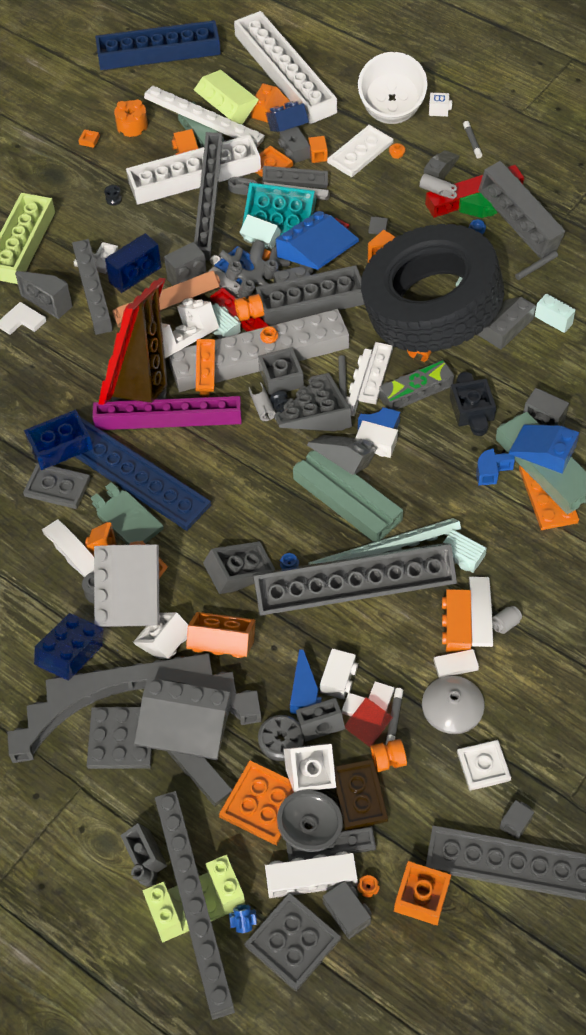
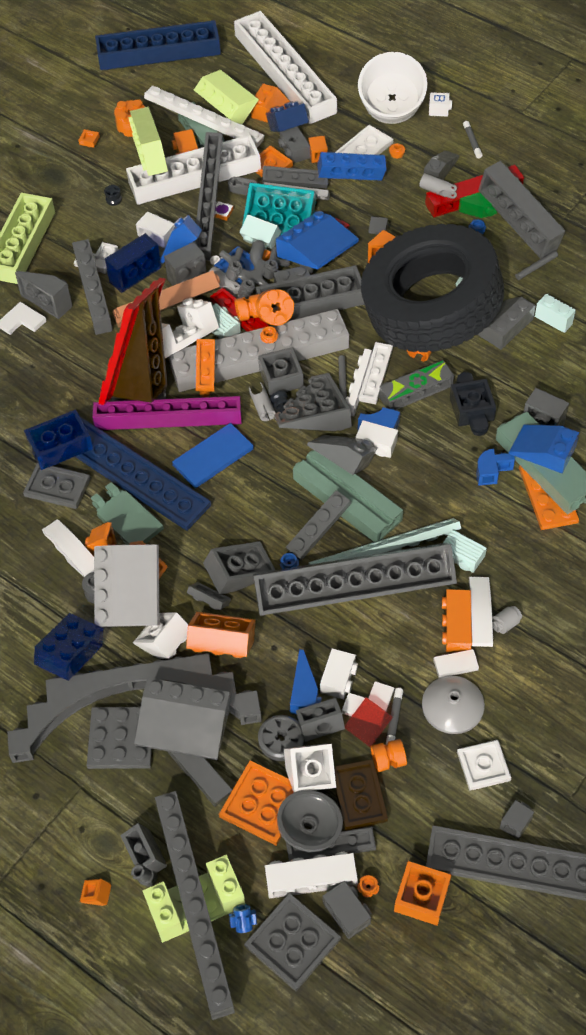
none -> orange slope [80,879,111,906]
none -> yellowish green brick [128,107,168,176]
none -> white brick [136,212,175,248]
none -> blue slope [160,215,202,264]
none -> blue tile [172,423,254,489]
none -> dark grey plate [187,582,231,610]
none -> tile [215,201,234,221]
none -> orange brick [255,289,294,326]
none -> dark grey plate [286,490,352,561]
none -> blue brick [317,152,386,181]

